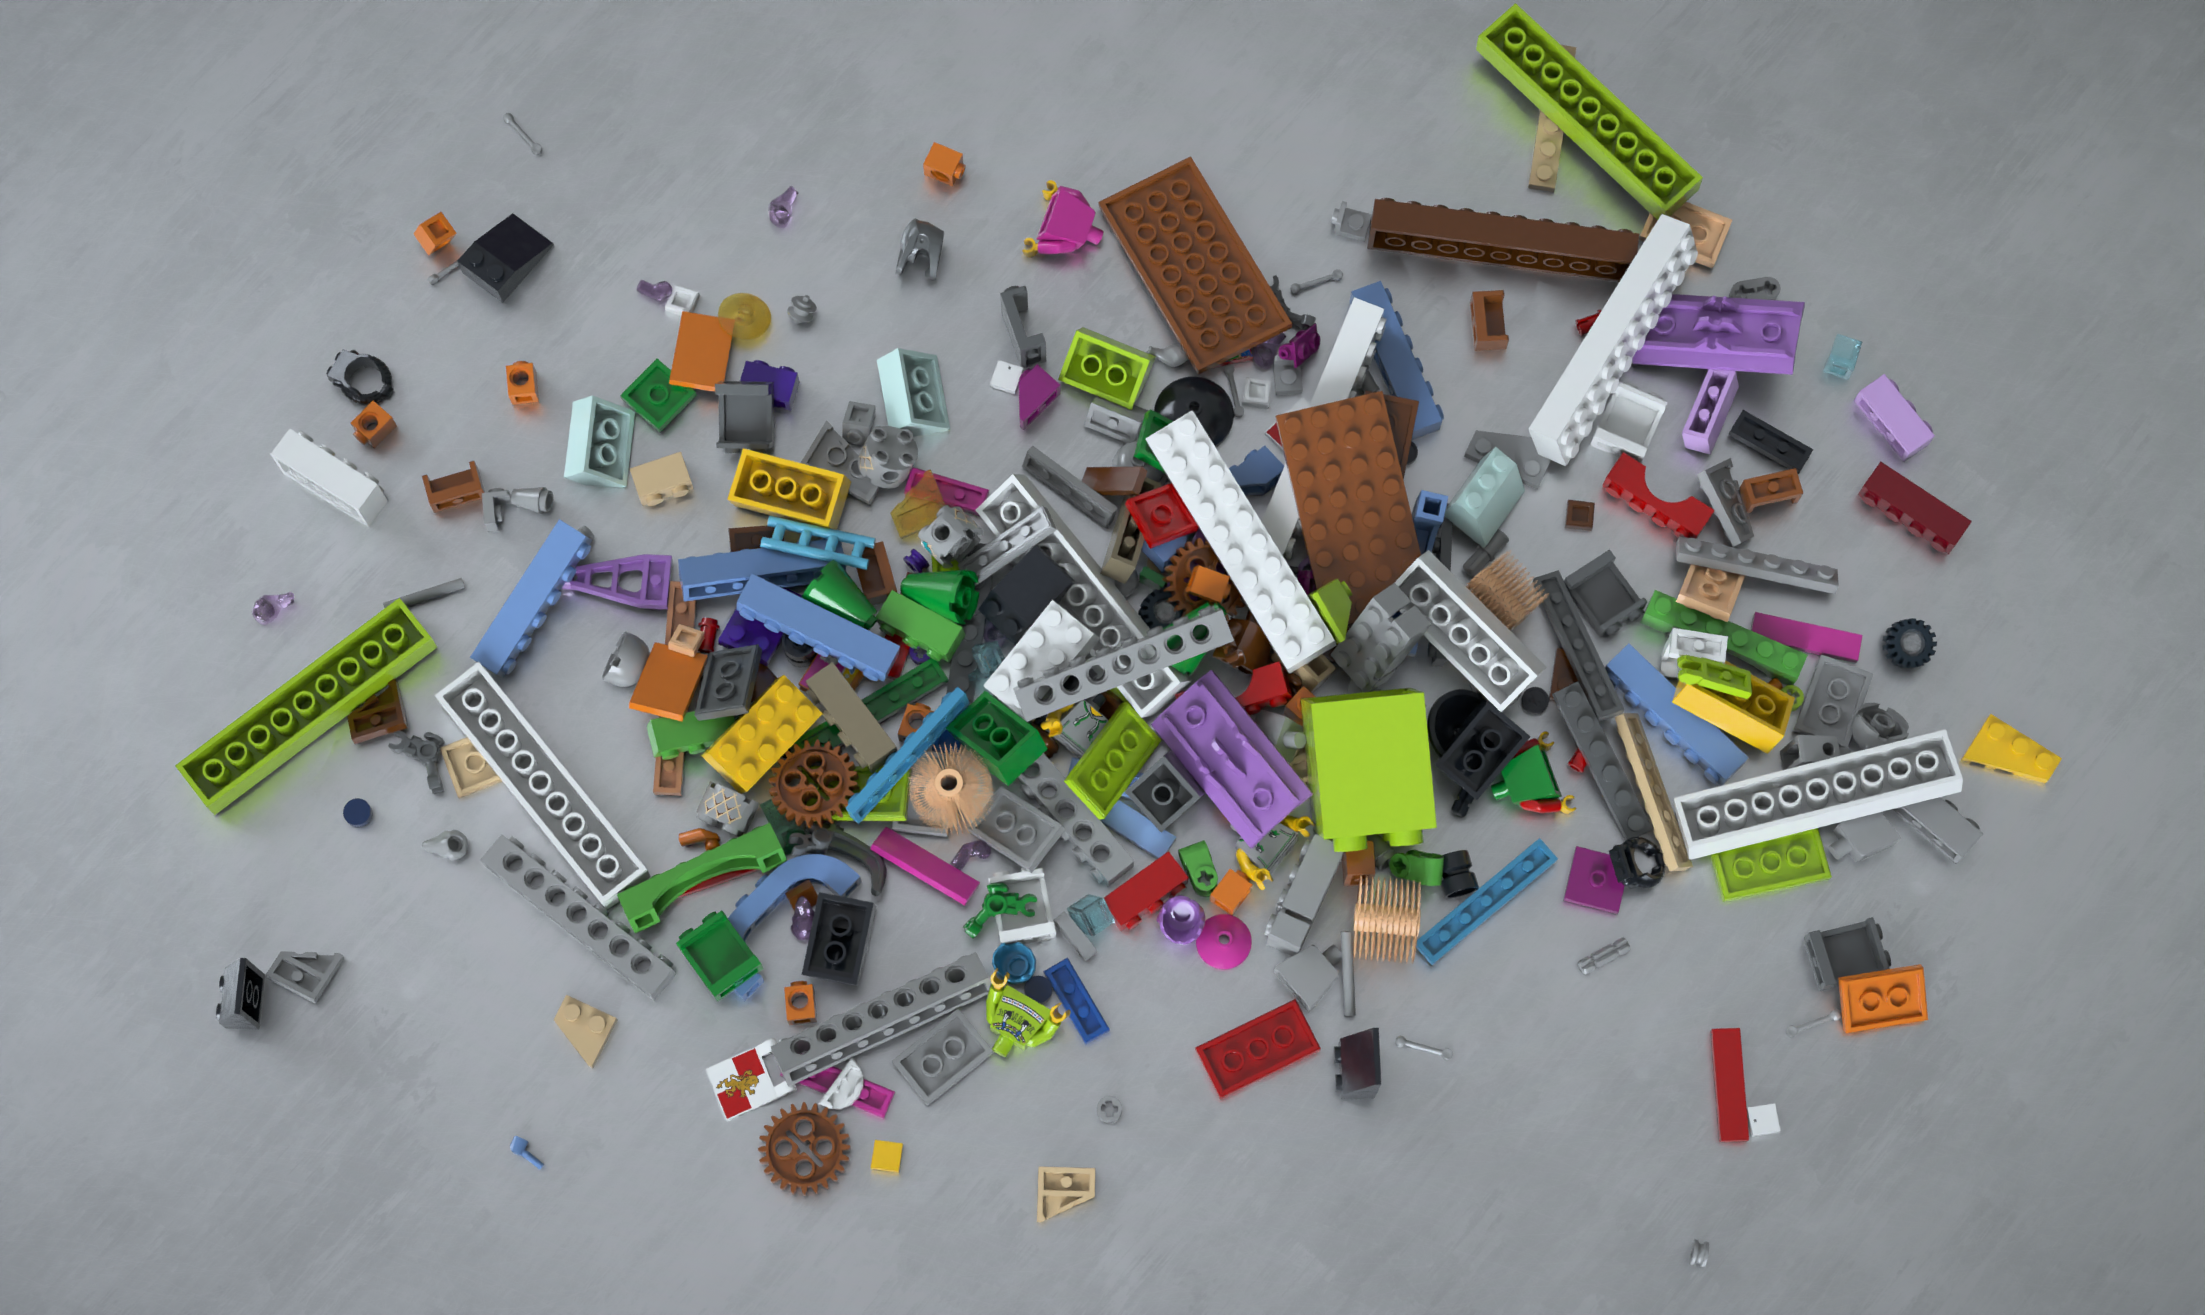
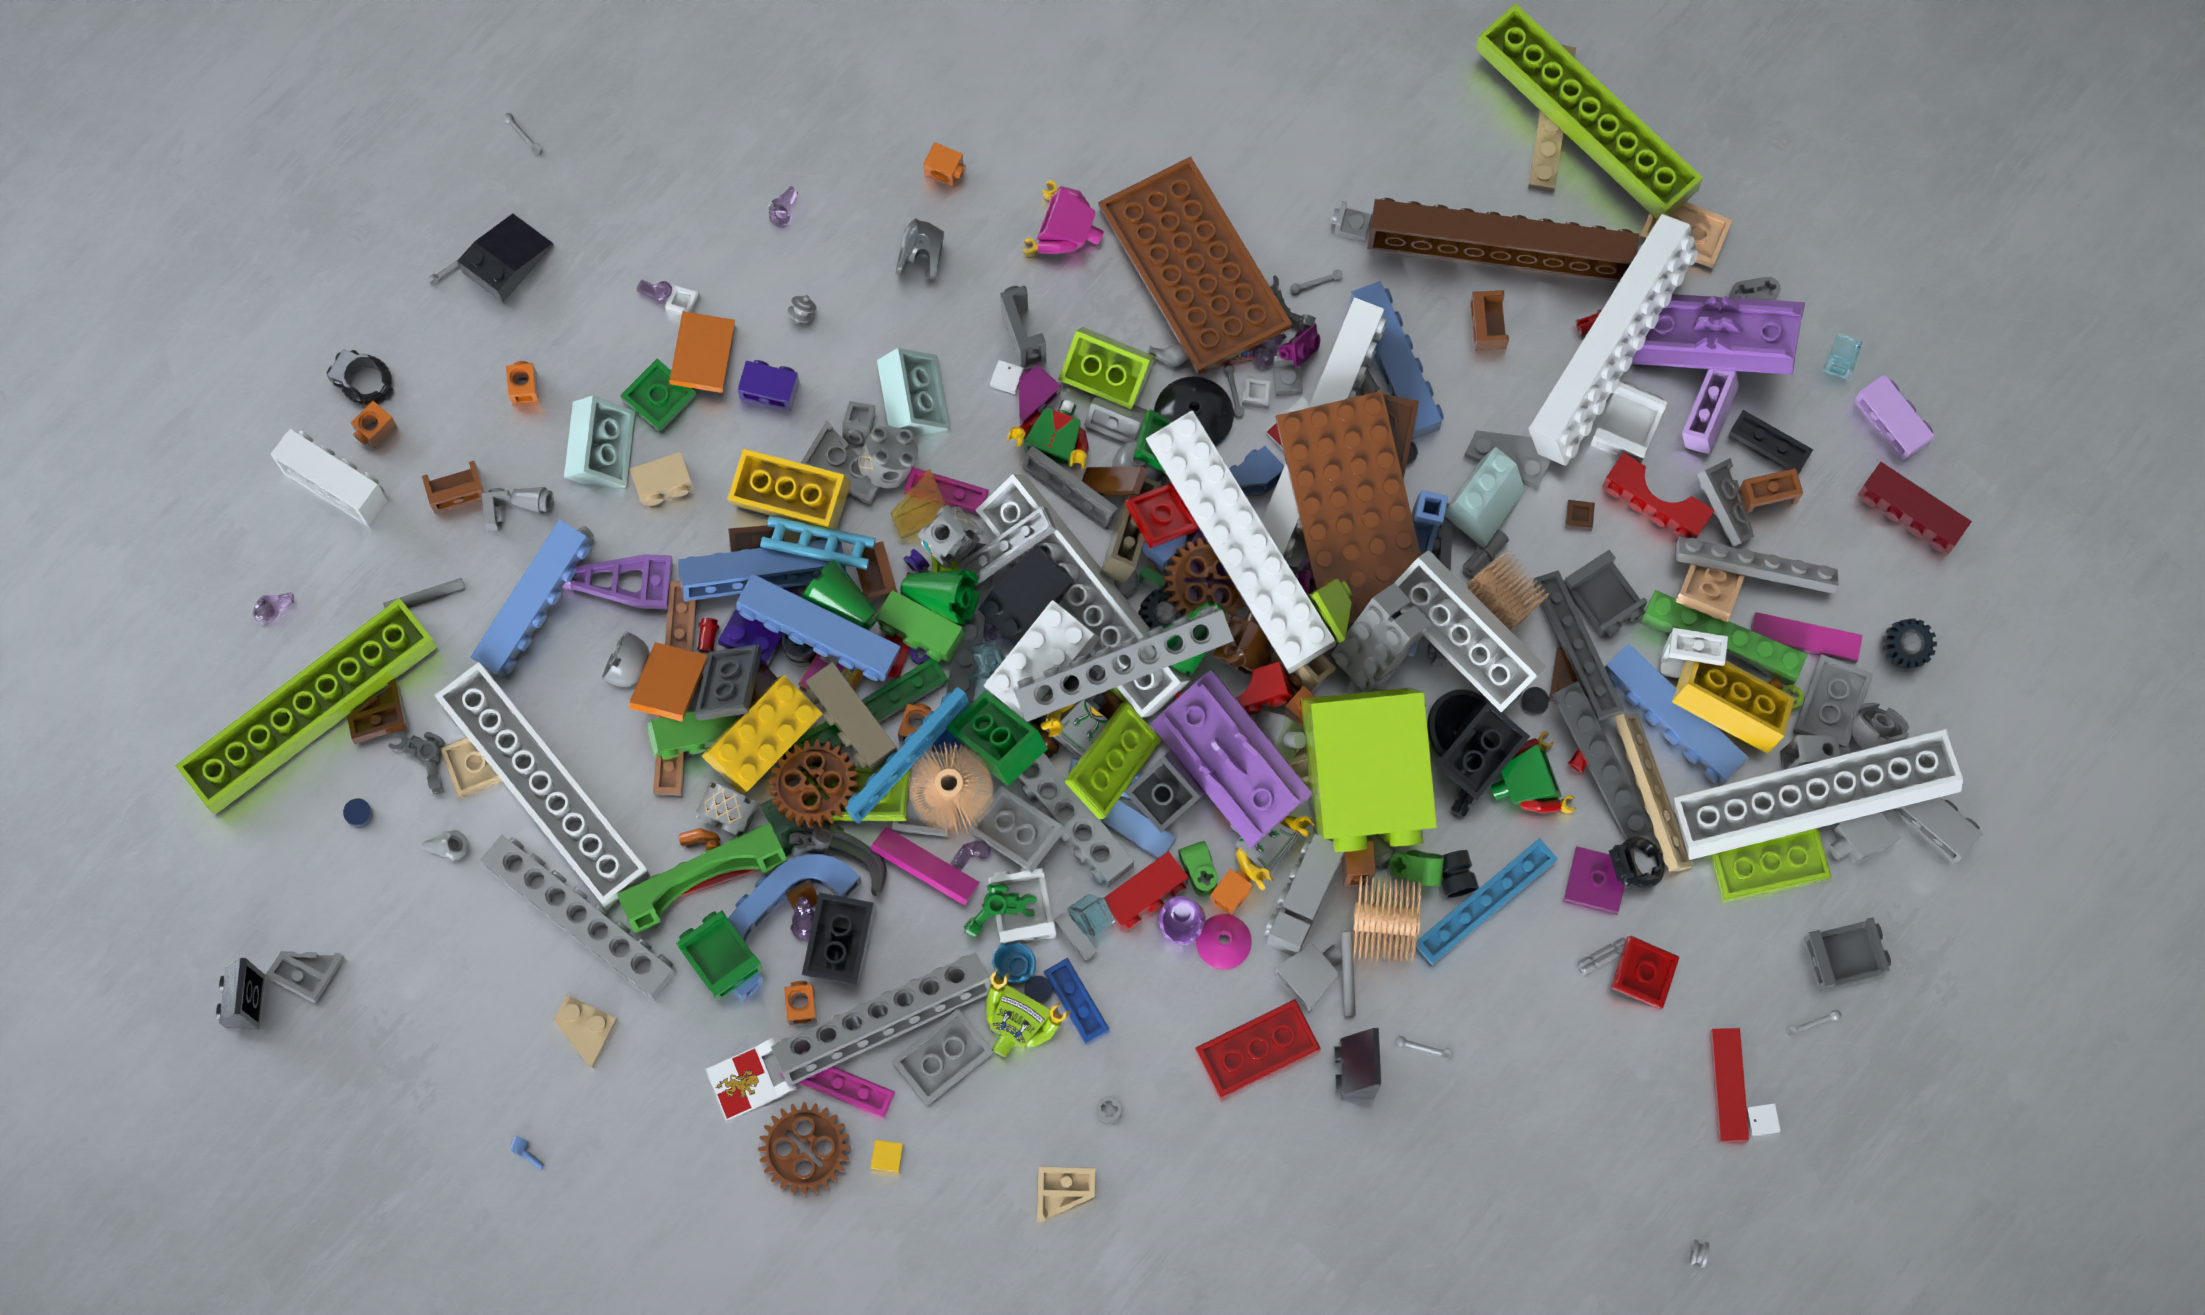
orange brick [413,212,457,256] -> none
light nougat tile [668,624,705,657] -> none
dark grey panel [715,381,774,453] -> none
clear yellow dish [718,293,771,340] -> none
white tile [819,1058,864,1110] -> none
orange brick [1185,565,1231,603] -> none
lime hinge [1677,655,1752,699] -> none
orange tile [1838,964,1928,1033] -> none
yellow wing [1961,714,2062,783] -> none
none -> torso [1006,400,1089,469]
none -> red tile [1610,936,1680,1009]

